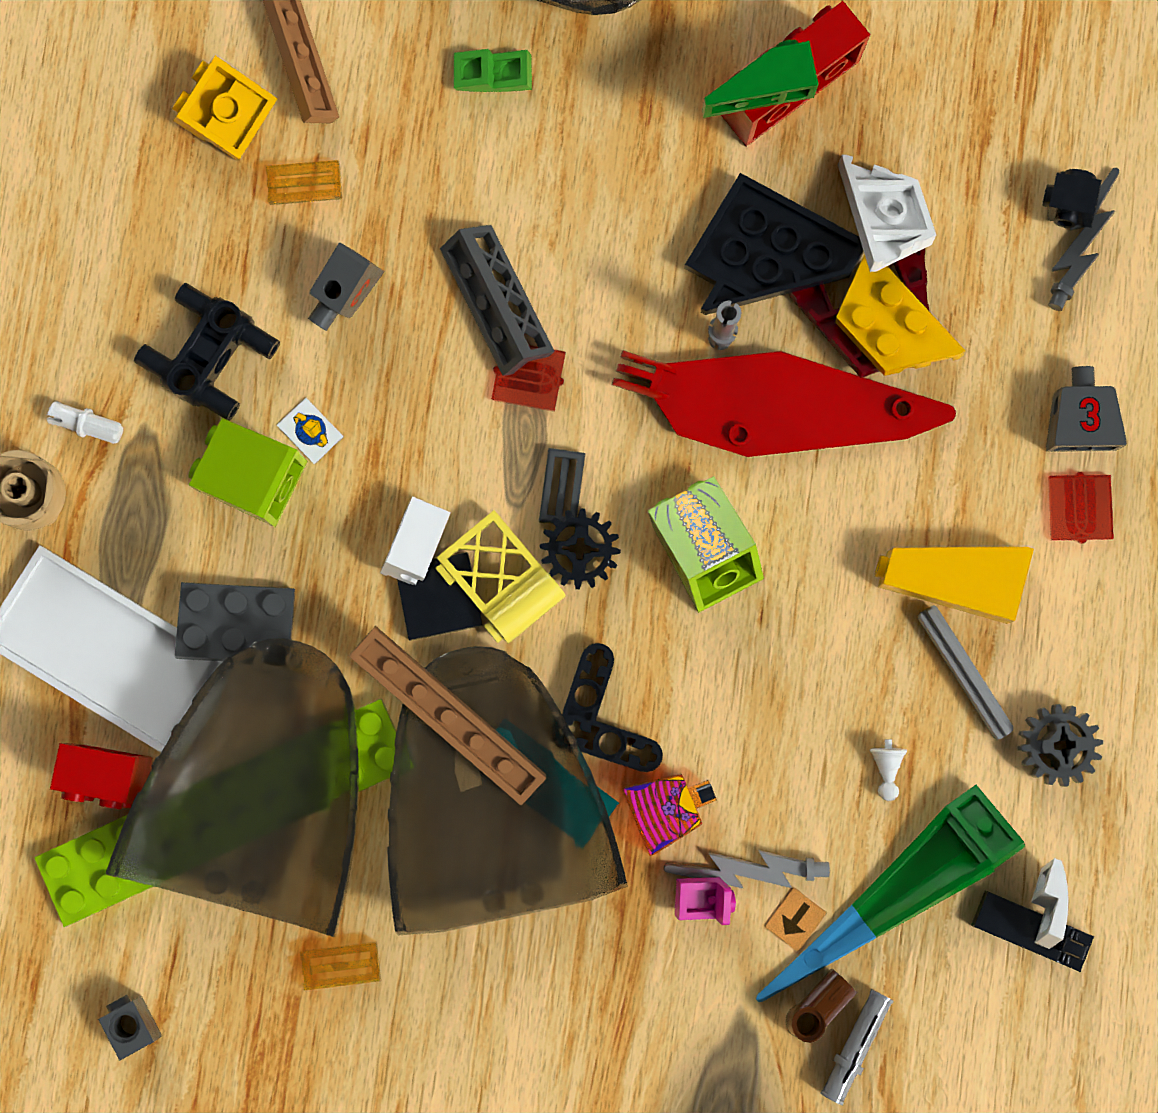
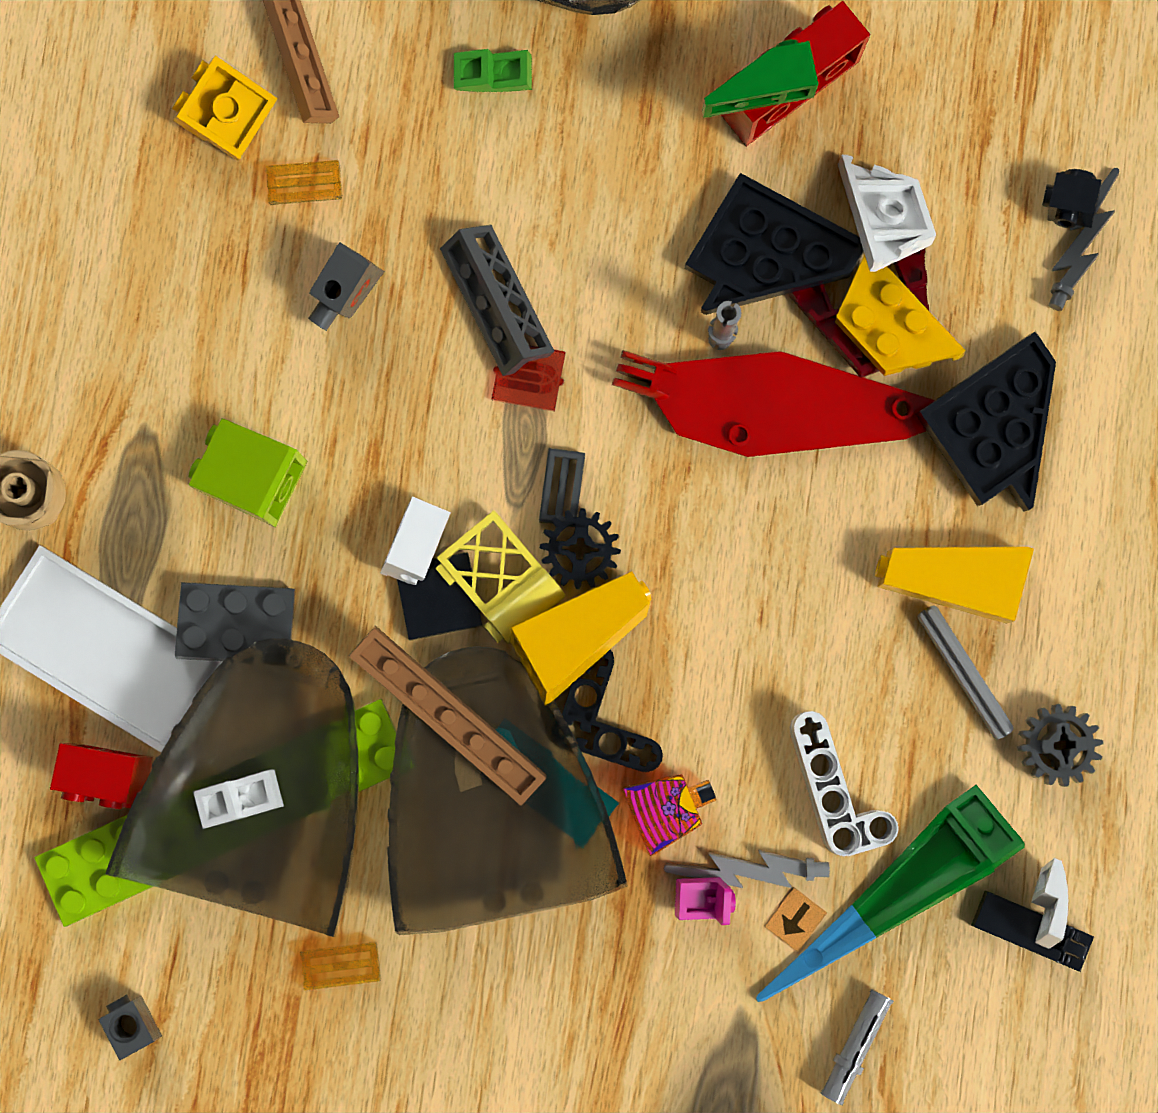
white axle [47,401,123,444] -> none
black piece [134,283,280,421] -> none
white sticker [277,398,344,464] -> none
lime slope [648,476,764,613] -> none
reddish brown piece [785,969,857,1043] -> none
white piece [870,739,907,801] -> none
dark grey torso [1046,366,1127,452] -> none
clear red piece [1048,472,1114,544] -> none
none -> white slope [194,769,284,829]
none -> yellow slope [510,571,652,705]
none -> white beam [790,711,899,856]
none -> black wing [915,331,1056,512]

